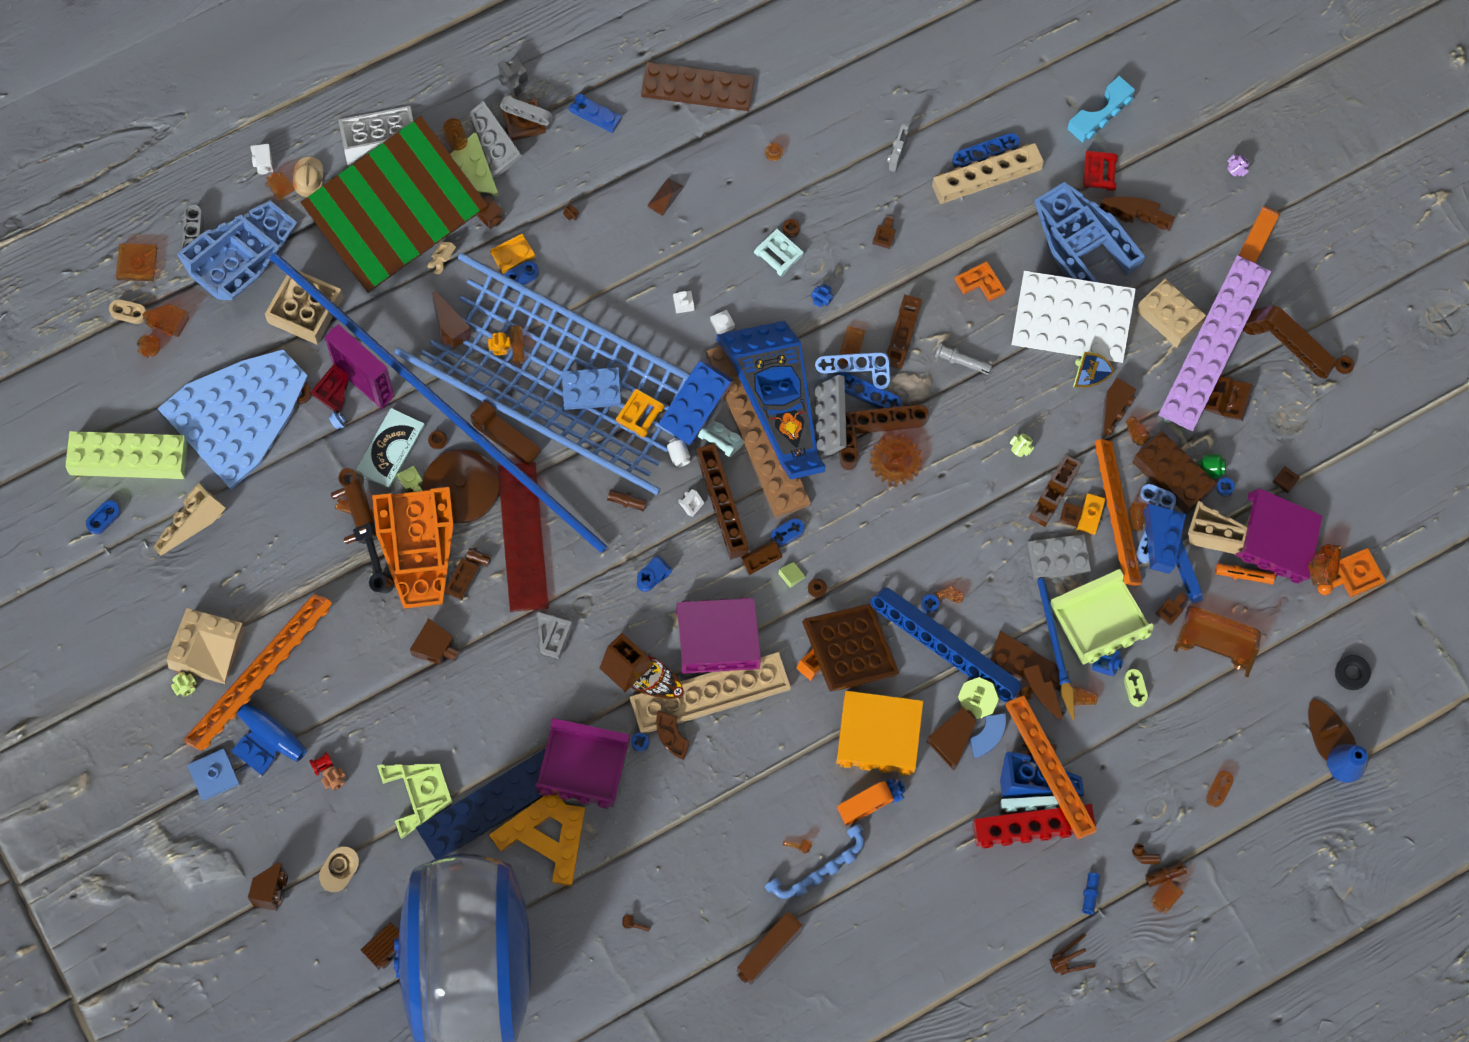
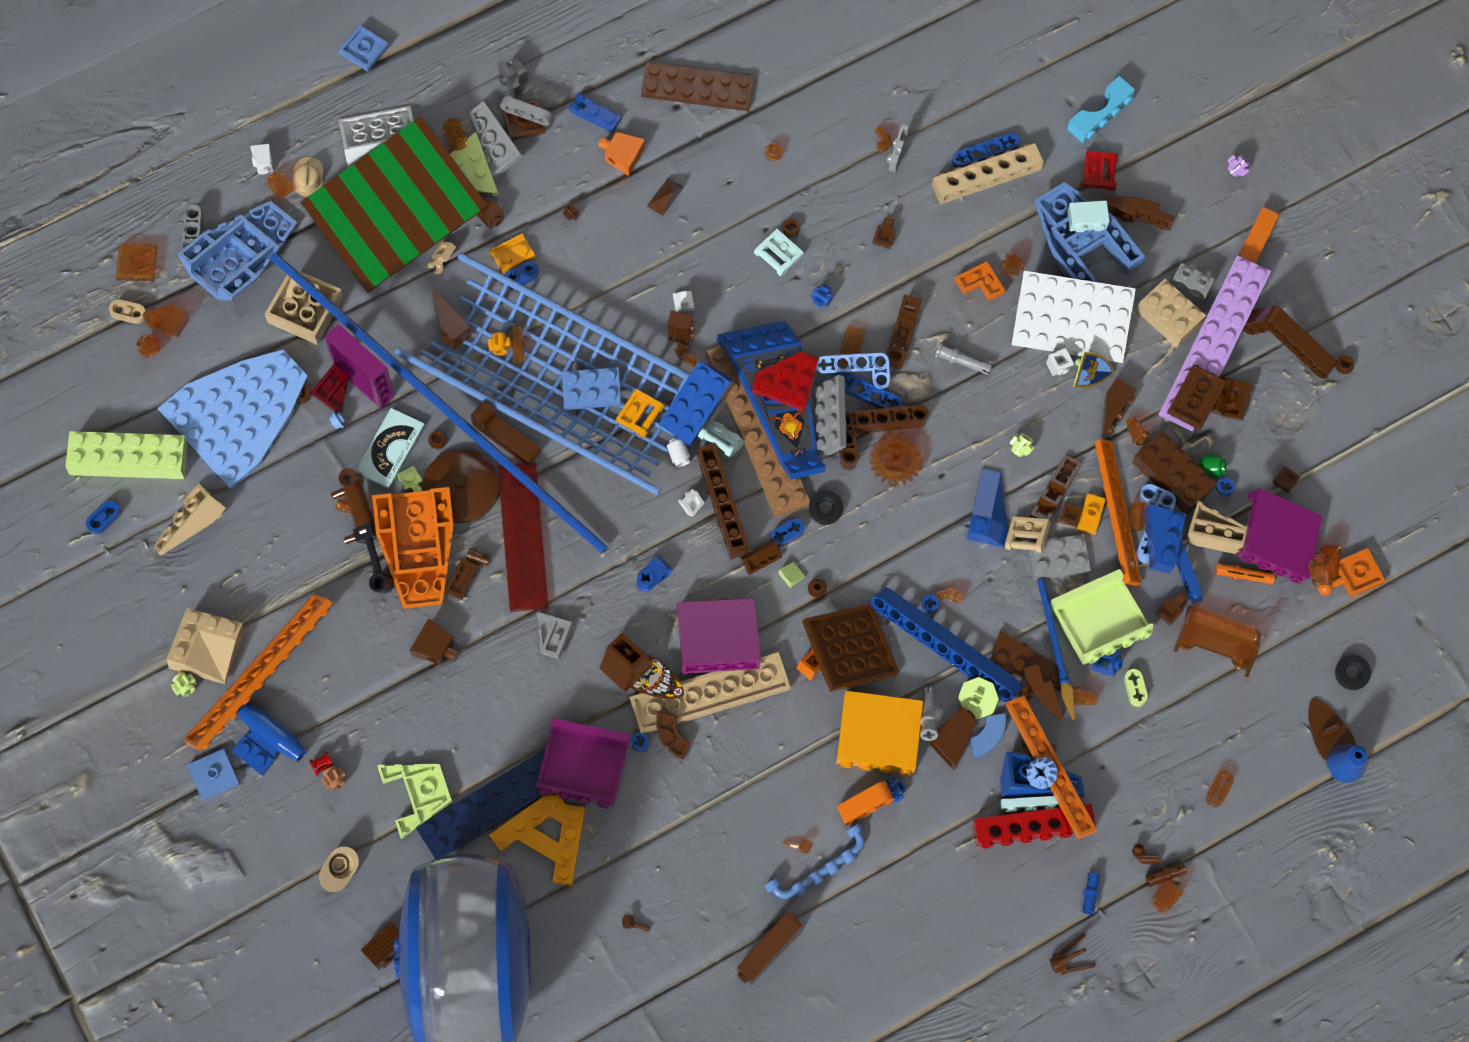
reddish brown slope [248,863,288,911] -> none
reddish brown pin [607,489,647,512] -> none
white plate [710,310,735,334] -> none
none -> medium blue plate [338,24,390,72]
none -> orange torso [598,132,645,176]
none -> reddish brown brick [667,310,696,345]
none -> clear orange arm [674,344,698,368]
none -> red plate [750,351,818,411]
none -> black tyre [809,490,843,525]
none -> clear orange arm [875,126,891,152]
none -> light grey pin [920,687,938,741]
none -> blue wedge [966,468,1008,548]
none -> clear orange gear [1001,253,1024,277]
none -> tan plate [1005,516,1051,553]
none -> light blue gear [1026,757,1058,789]
none -> white brick [1046,348,1074,376]
none -> light aqua brick [1067,201,1109,232]
none -> reddish brown tile [1167,364,1227,431]
none -> light grey brick [1171,263,1215,303]

